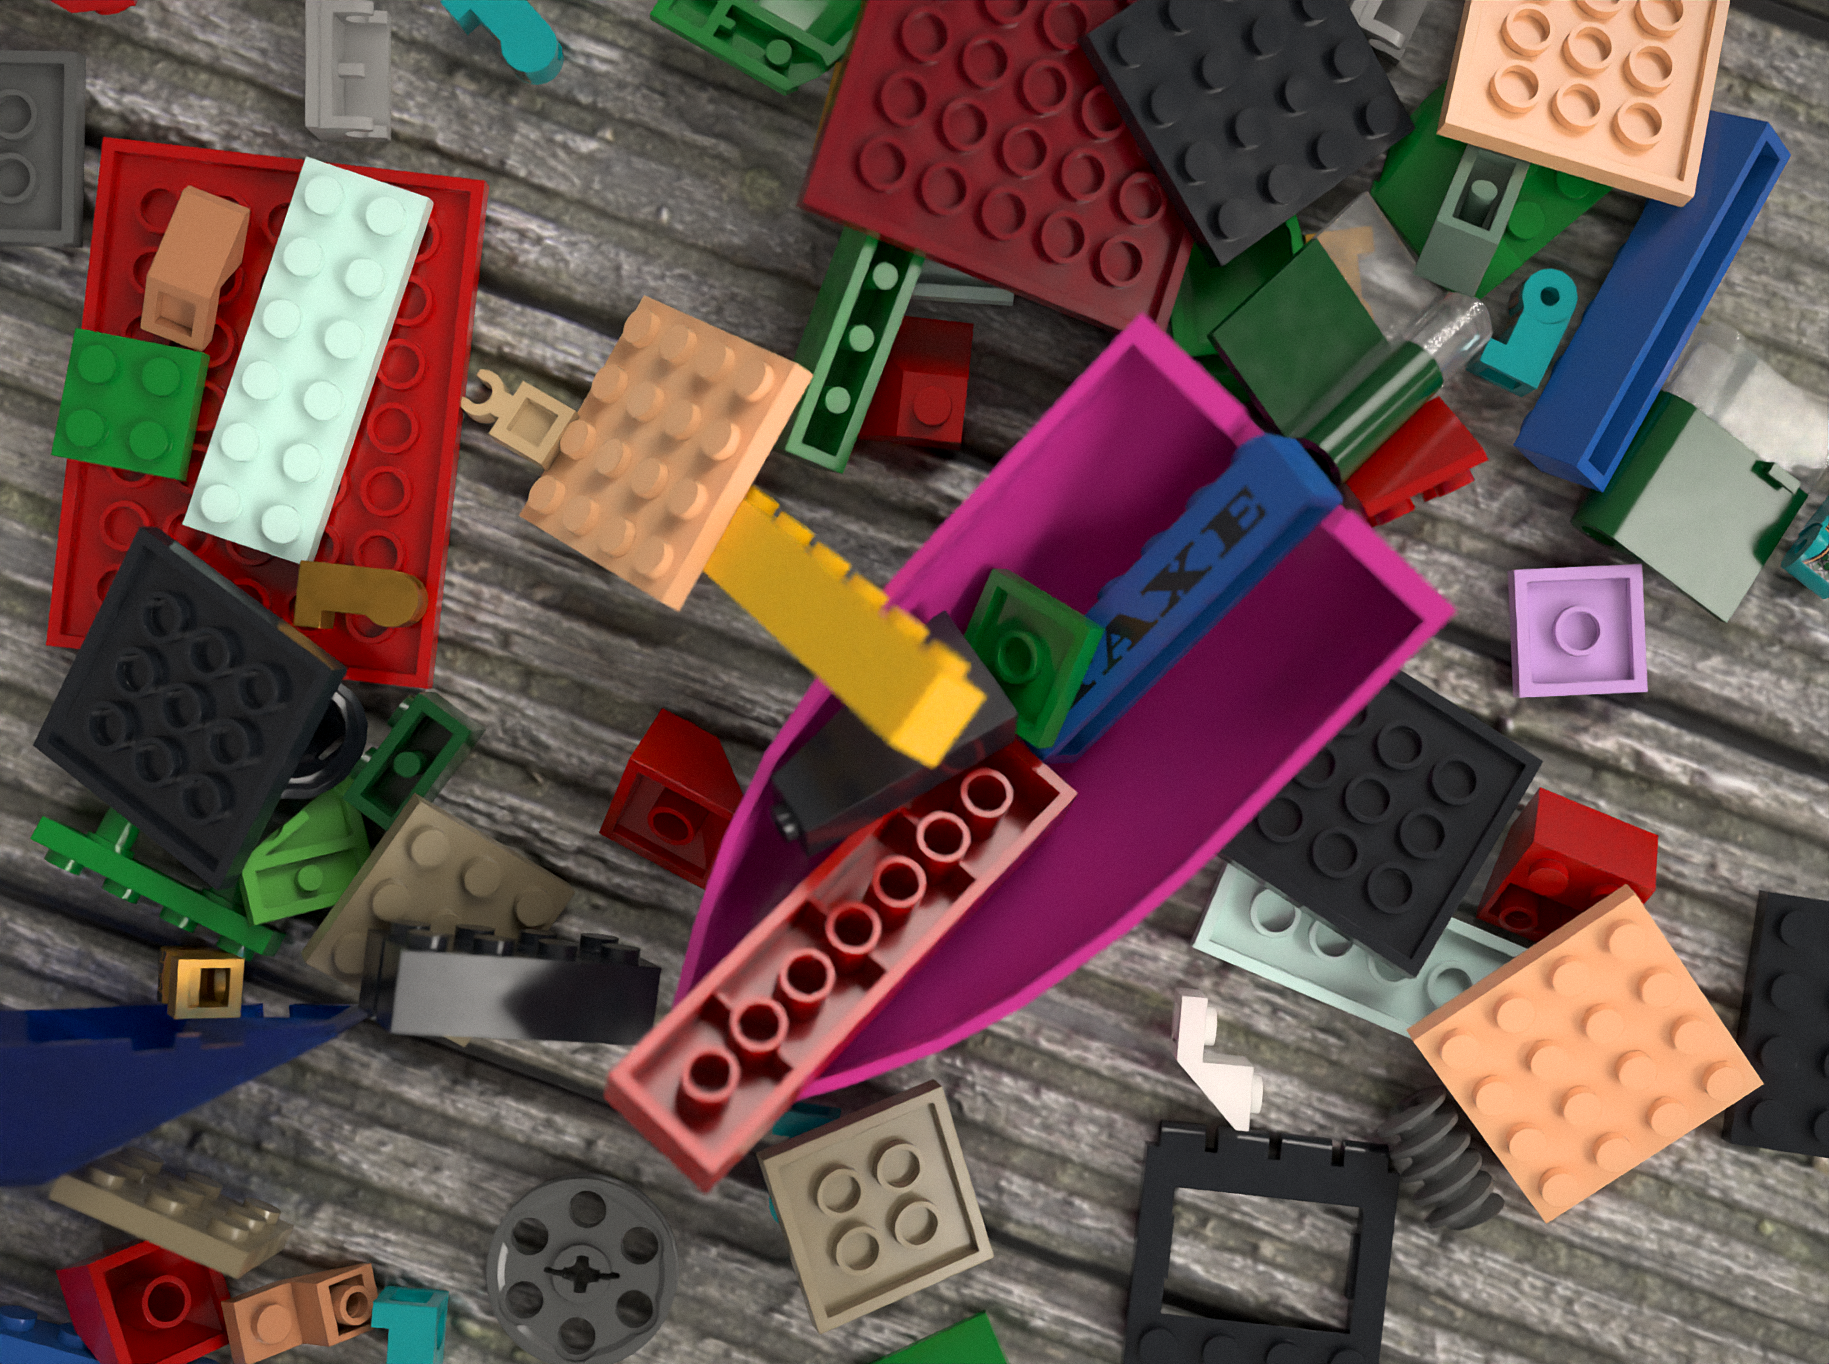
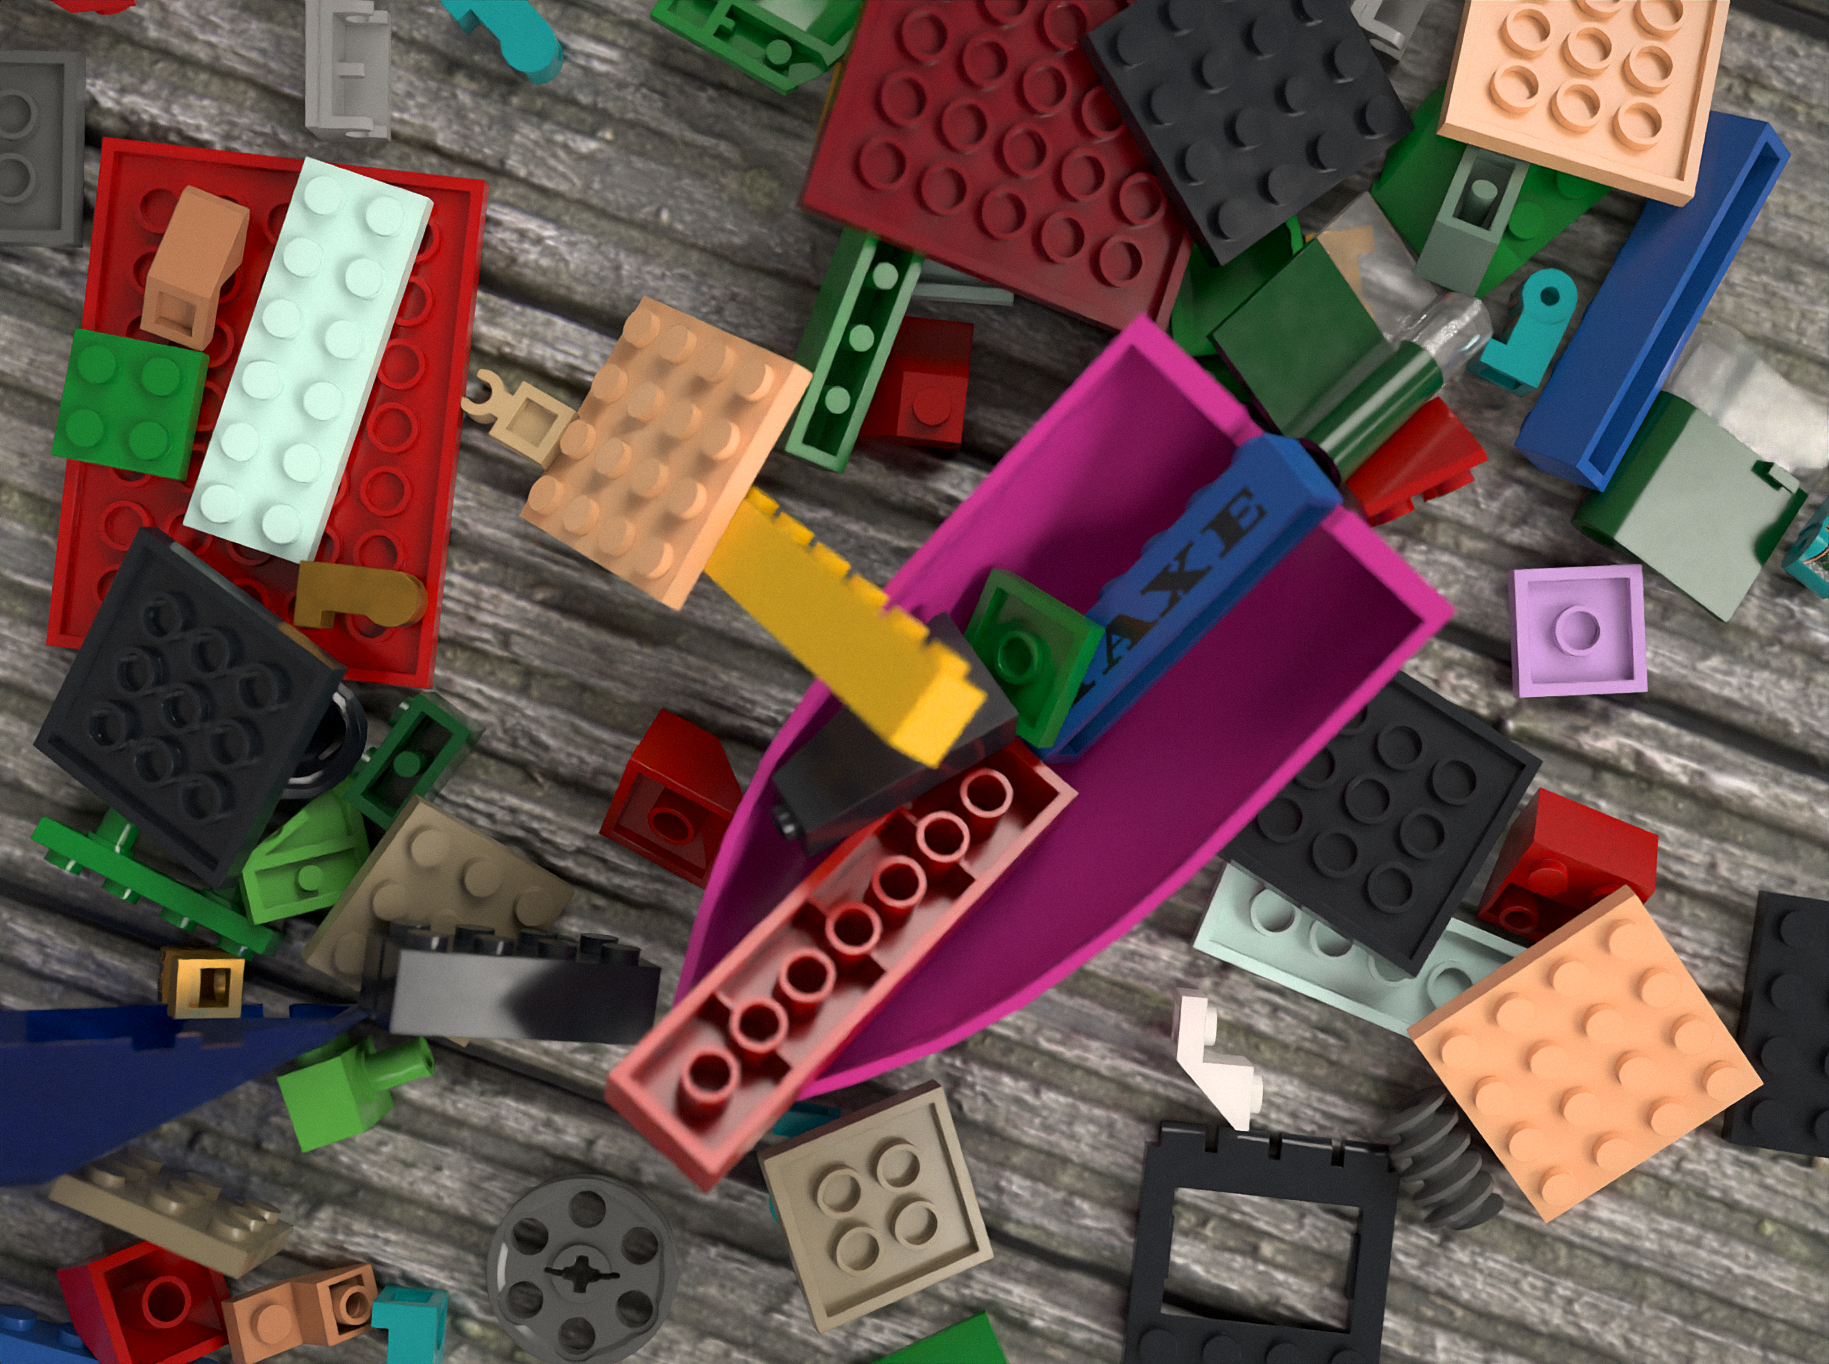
none -> bright green brick [277,1032,435,1153]

